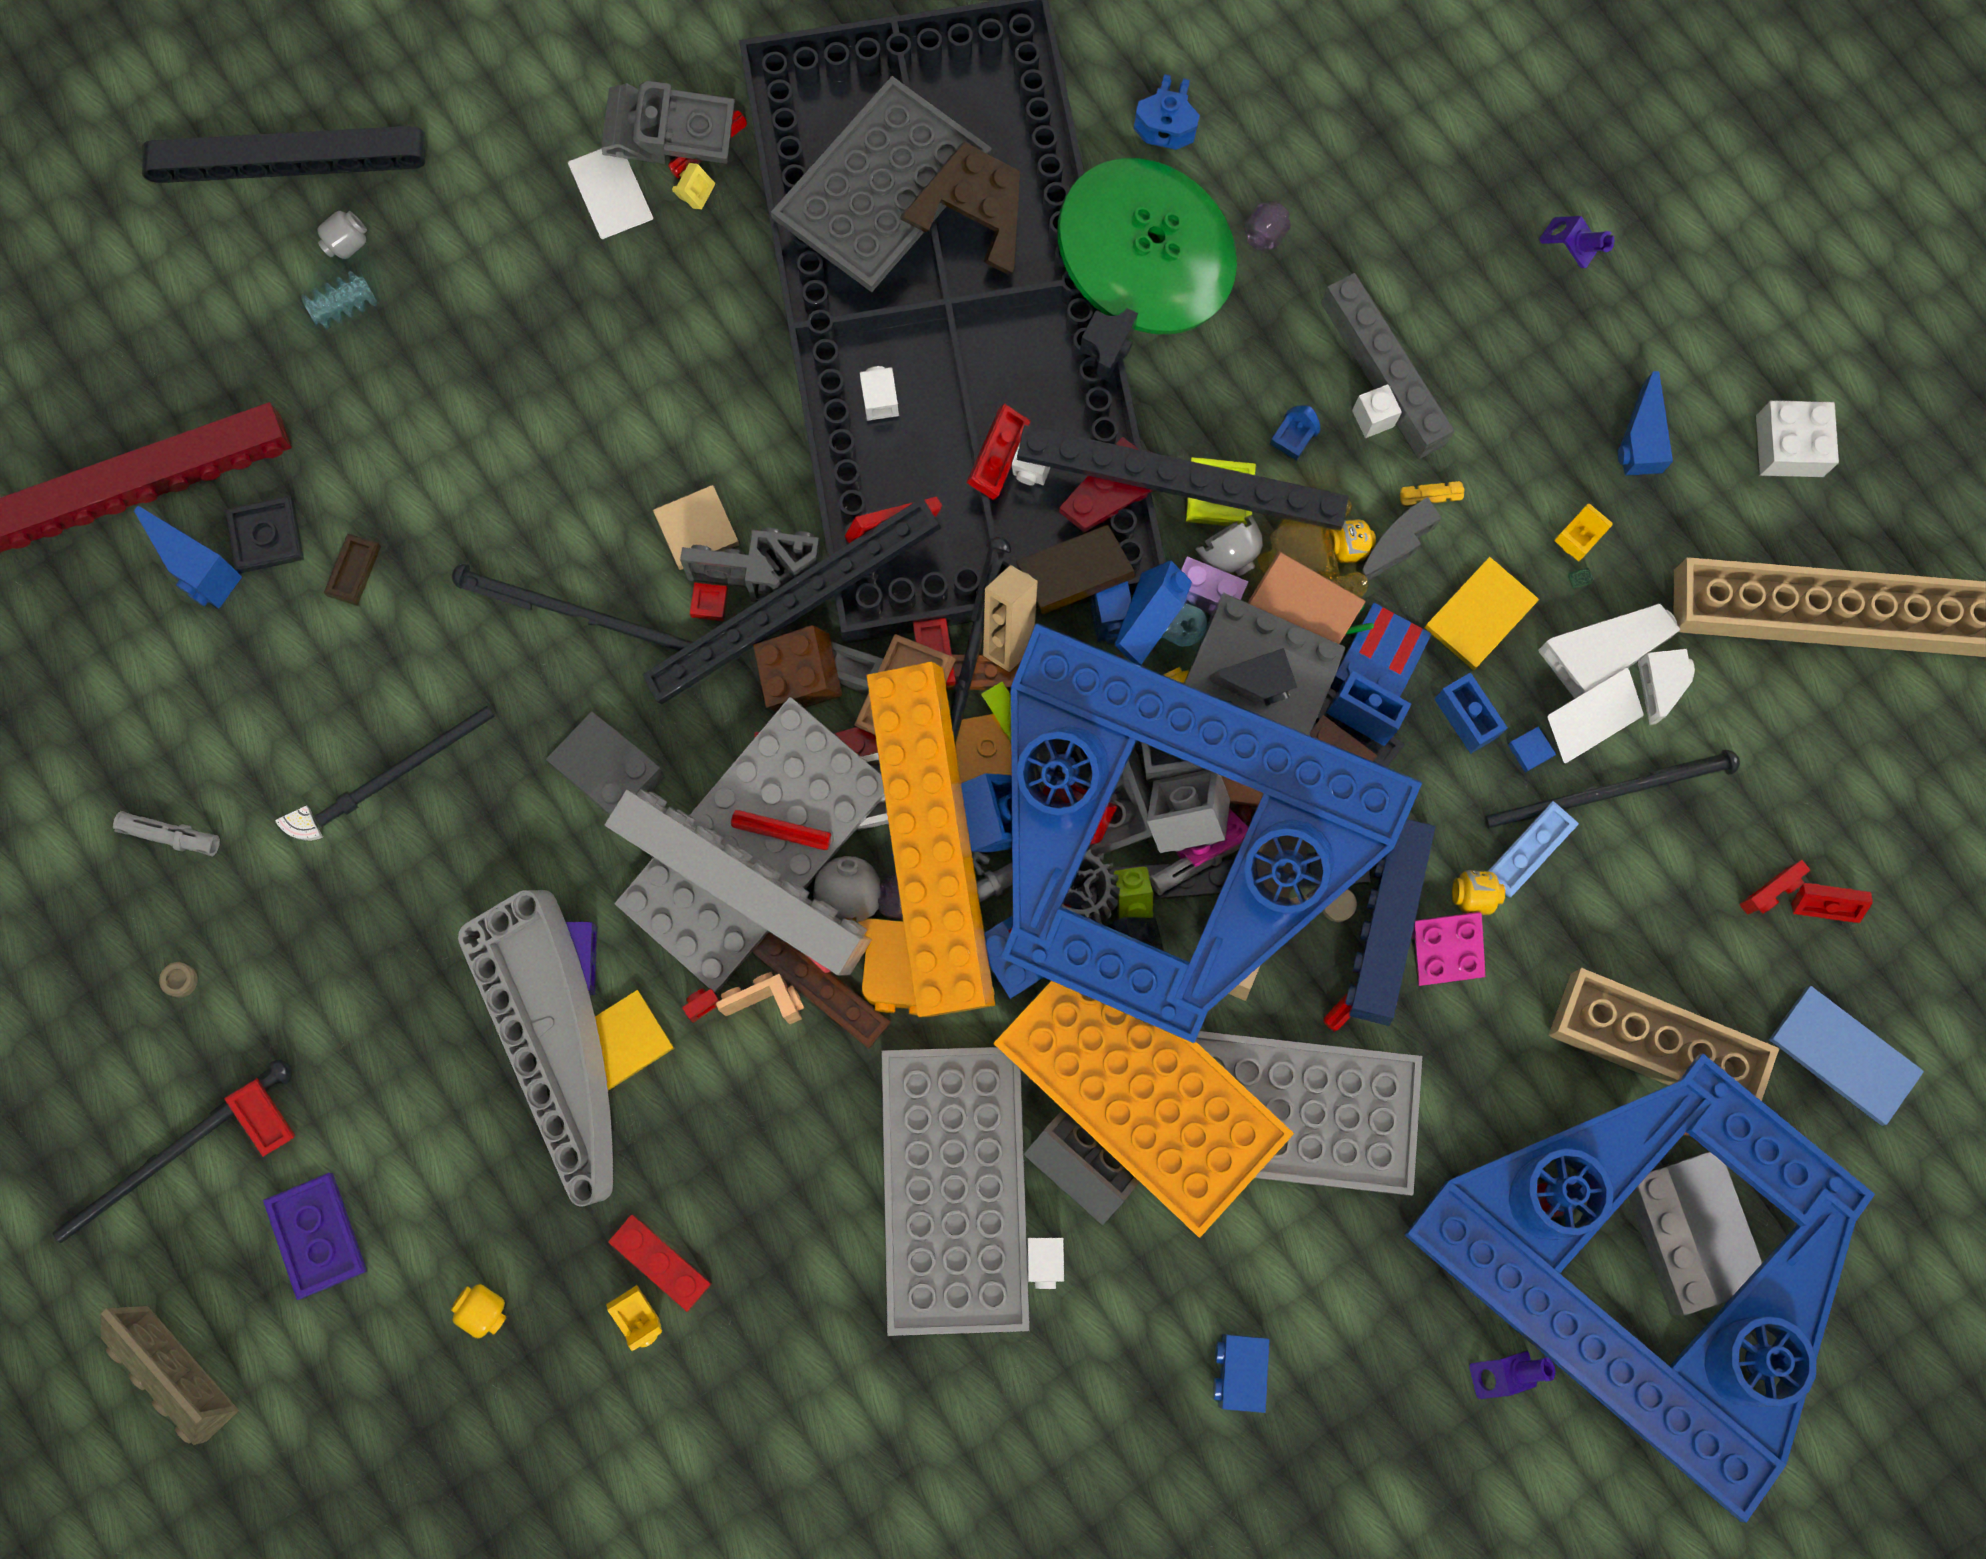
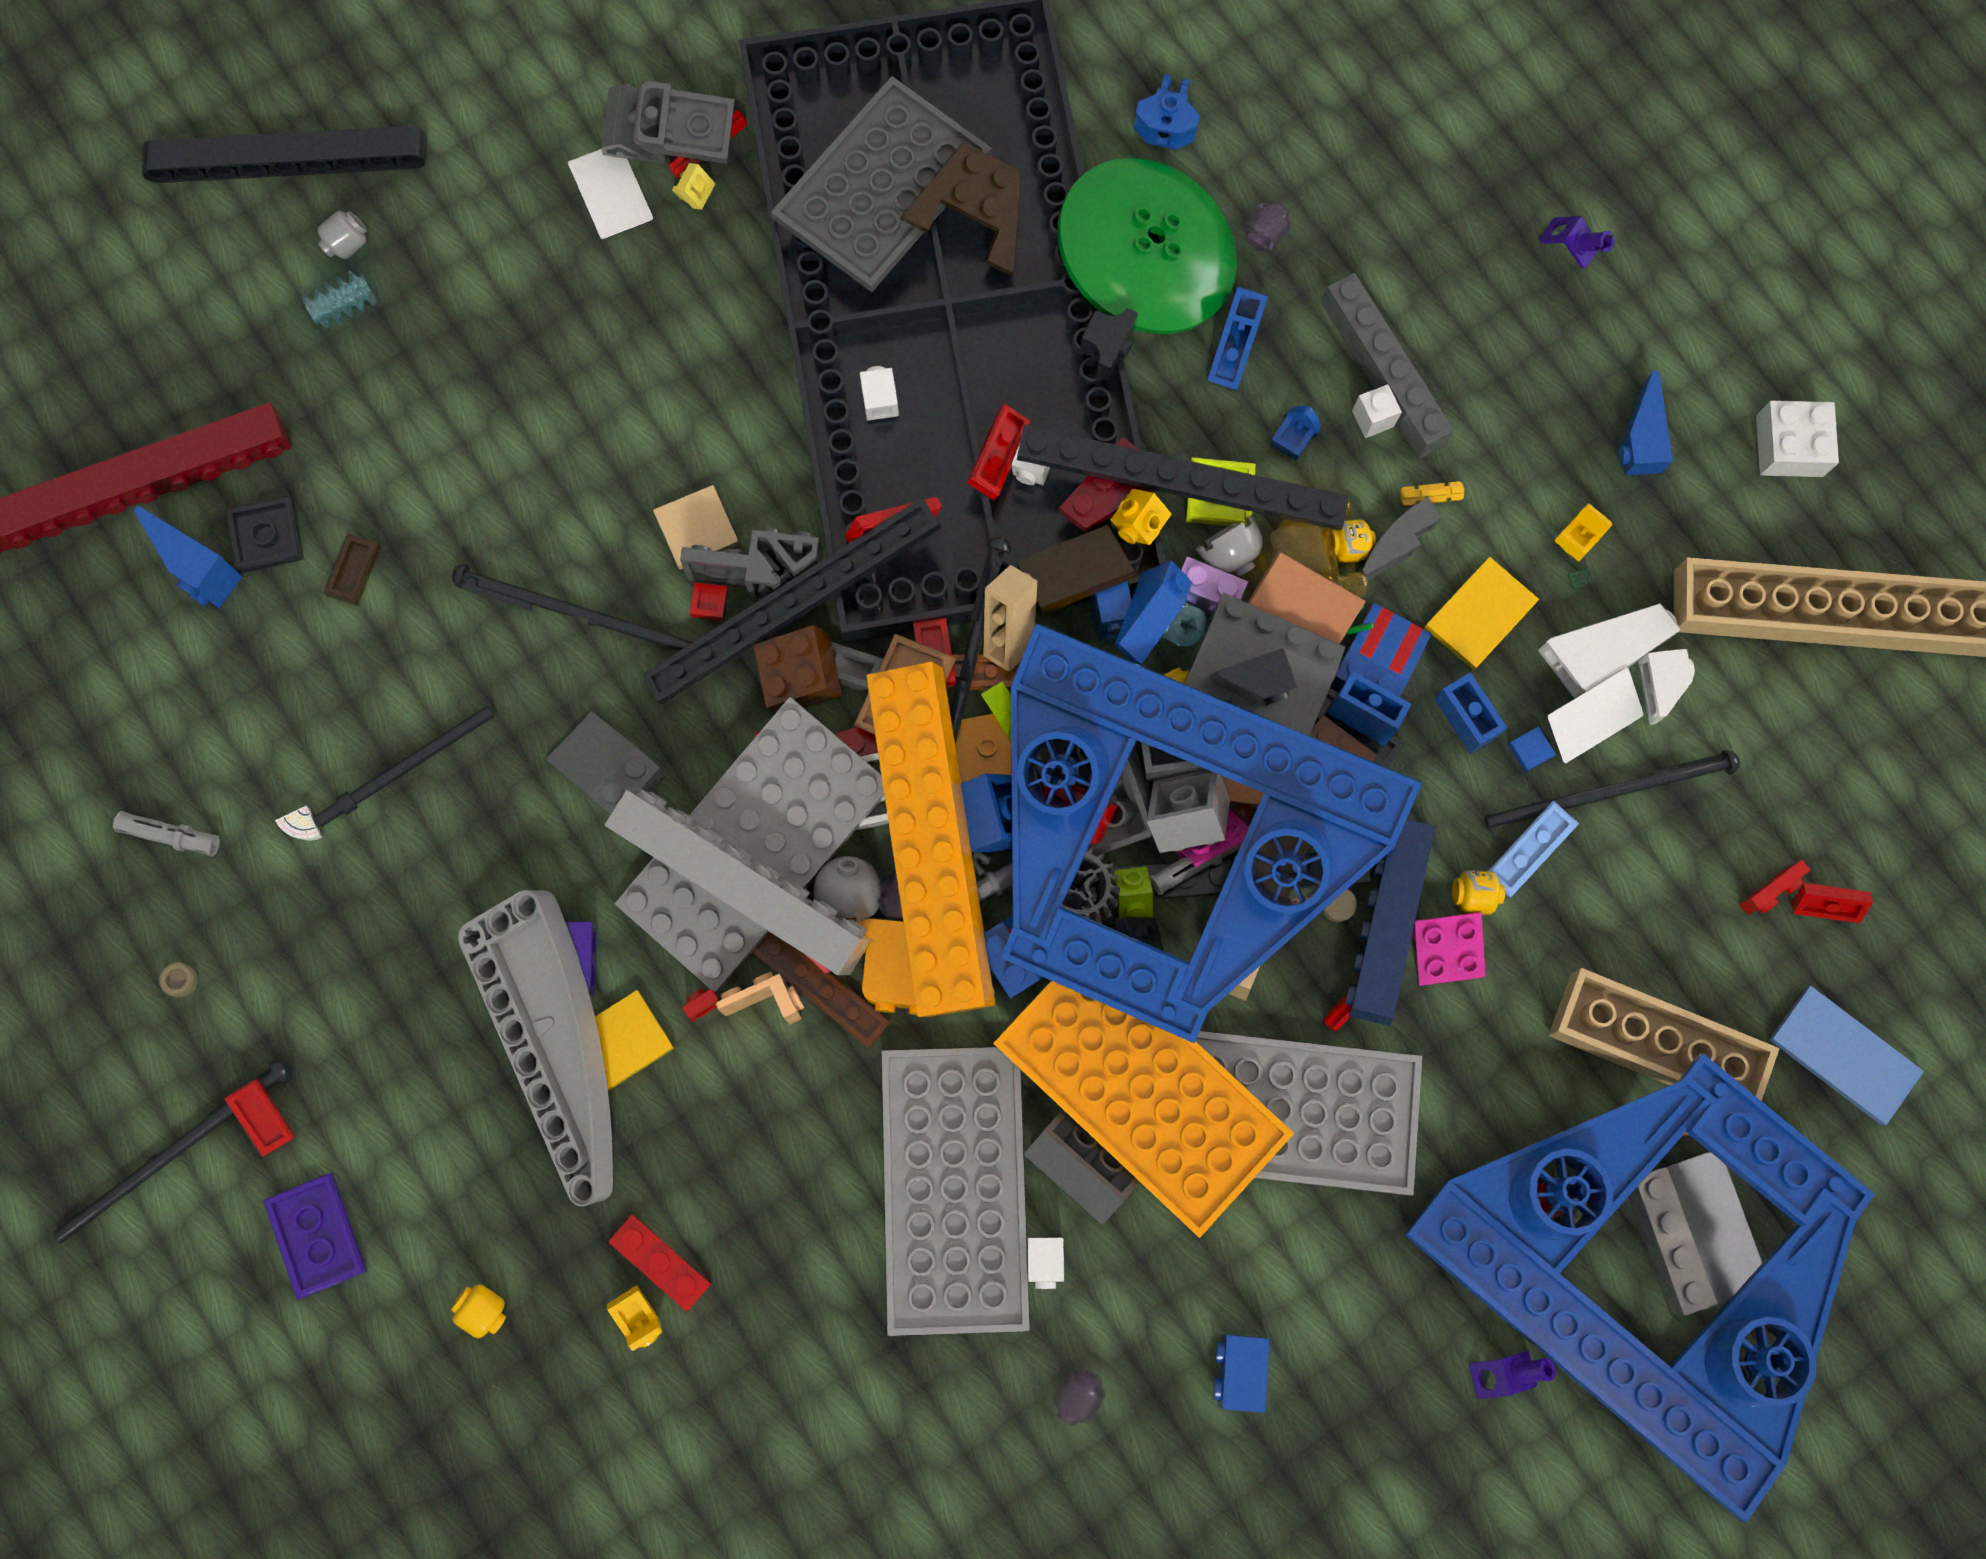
dark tan slope [101,1306,239,1445] -> none
red axle [731,810,831,850] -> none
none -> clear purple head [1052,1368,1105,1425]
none -> yellow brick [1111,489,1171,545]
none -> blue slope [1207,286,1269,390]

